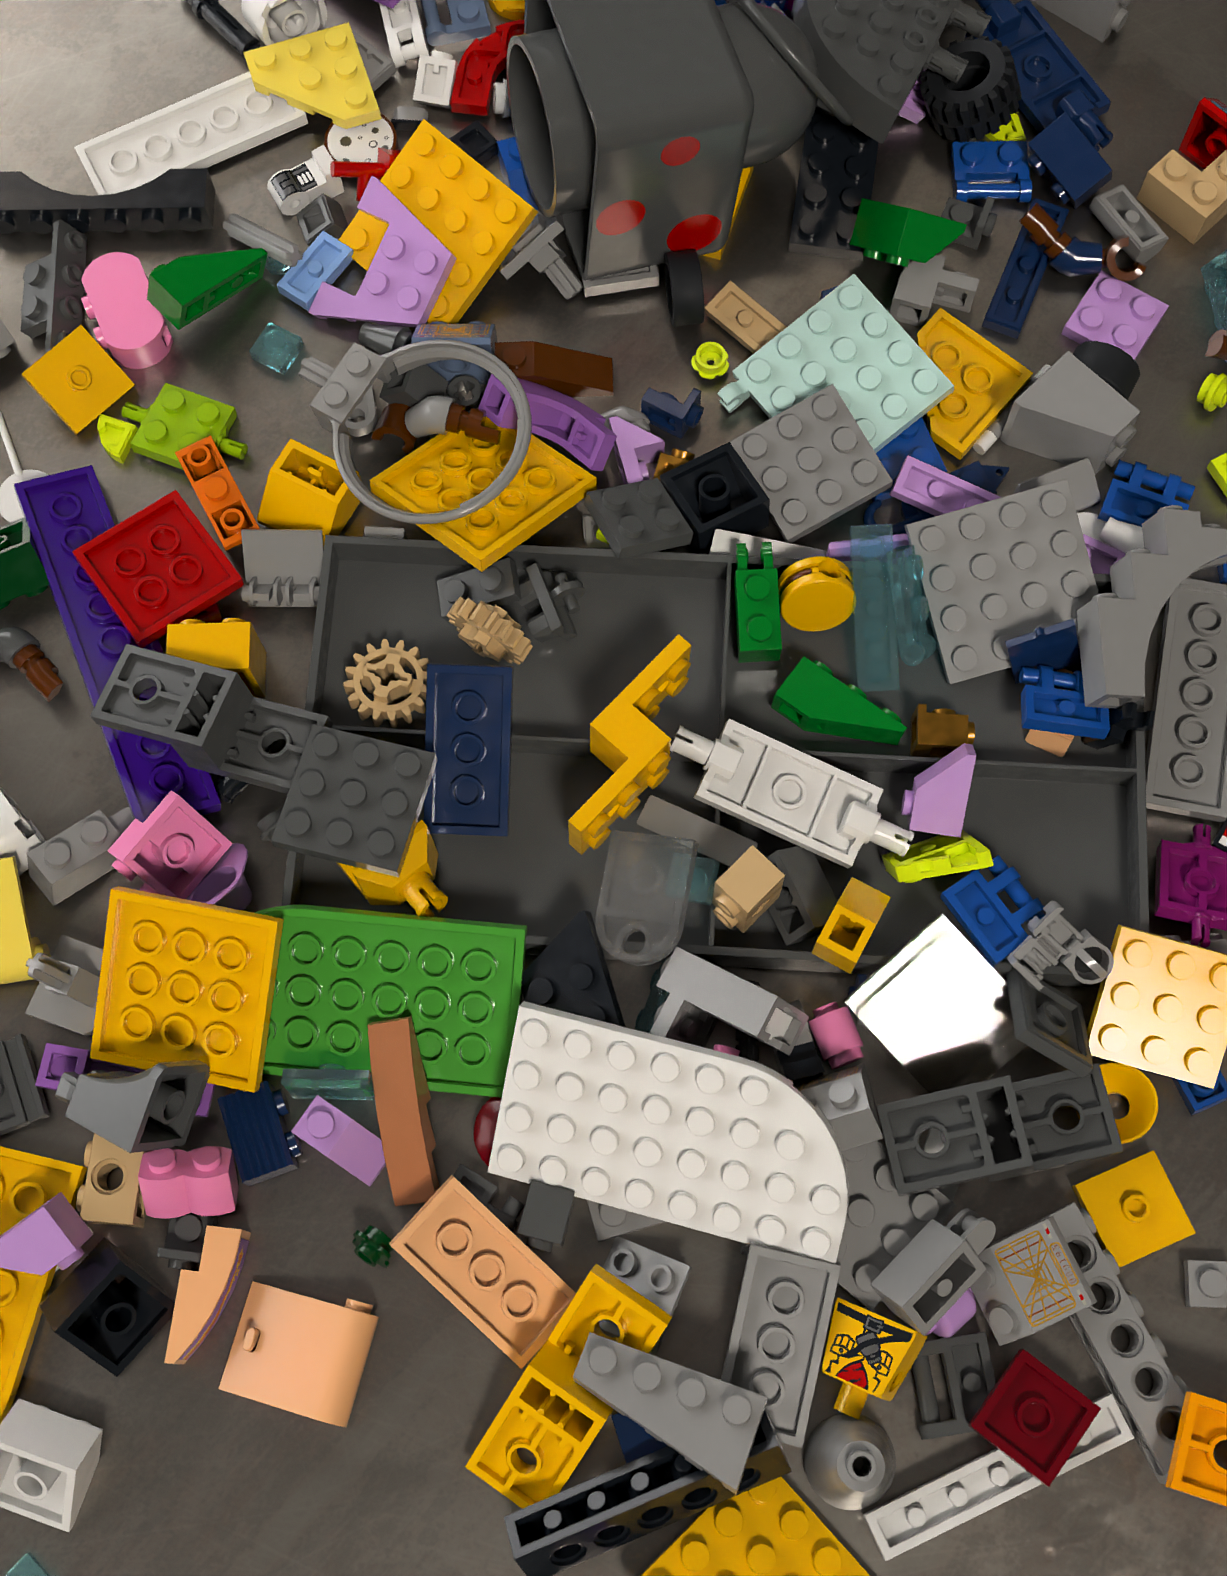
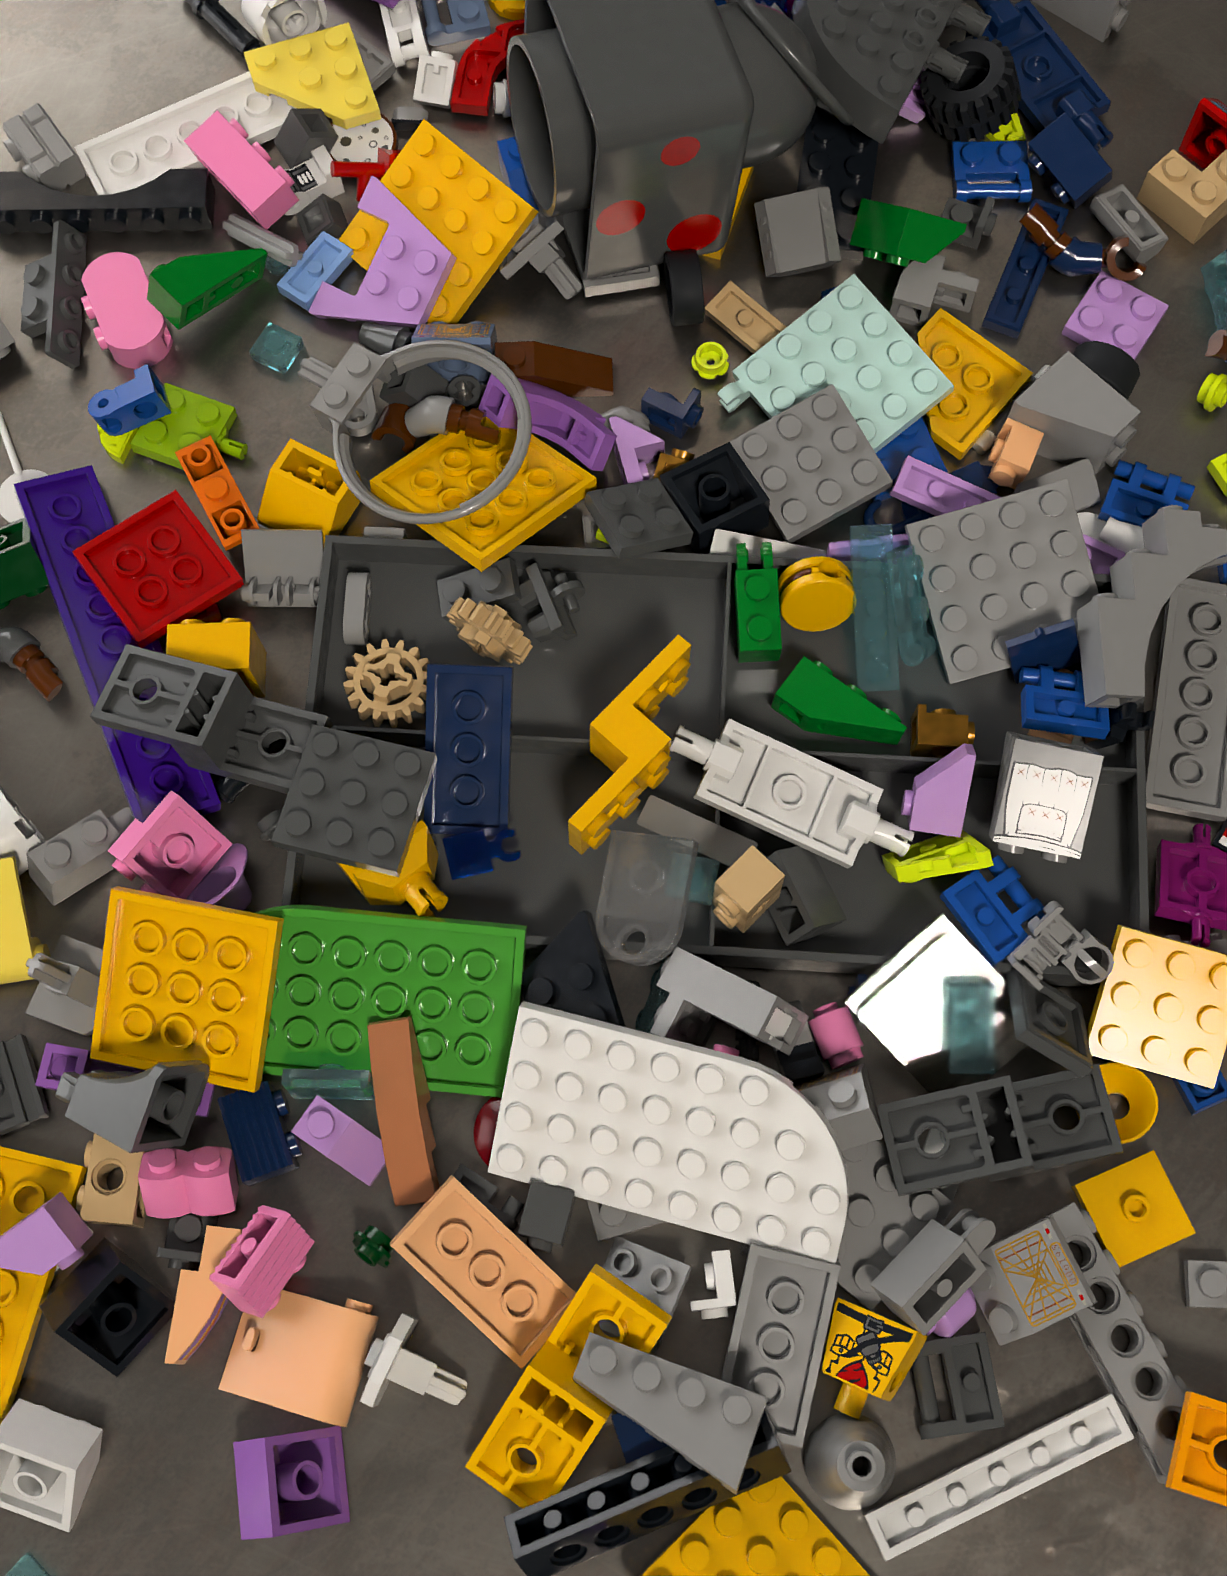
yellow plate [22,325,135,436] -> none
black tile [449,120,498,165] -> none
yellow slope [812,877,891,974] -> none
dark red plate [968,1349,1101,1487] -> none
none -> light grey brick [2,104,86,191]
none -> blue leg [88,364,171,436]
none -> bright pink brick [184,111,299,229]
none -> bright pink brick [210,1205,315,1318]
none -> medium lavender slope [233,1426,350,1540]
none -> dark grey brick [274,108,339,169]
none -> light grey beam [343,572,372,645]
none -> white piece [360,1313,468,1408]
none -> clear blue plate [442,828,522,880]
none -> white bracket [690,1250,737,1320]
none -> light grey slope [754,187,841,277]
none -> clear light blue plate [948,983,996,1074]
none -> light nougat brick [988,417,1044,489]
none -> slope [989,731,1104,863]

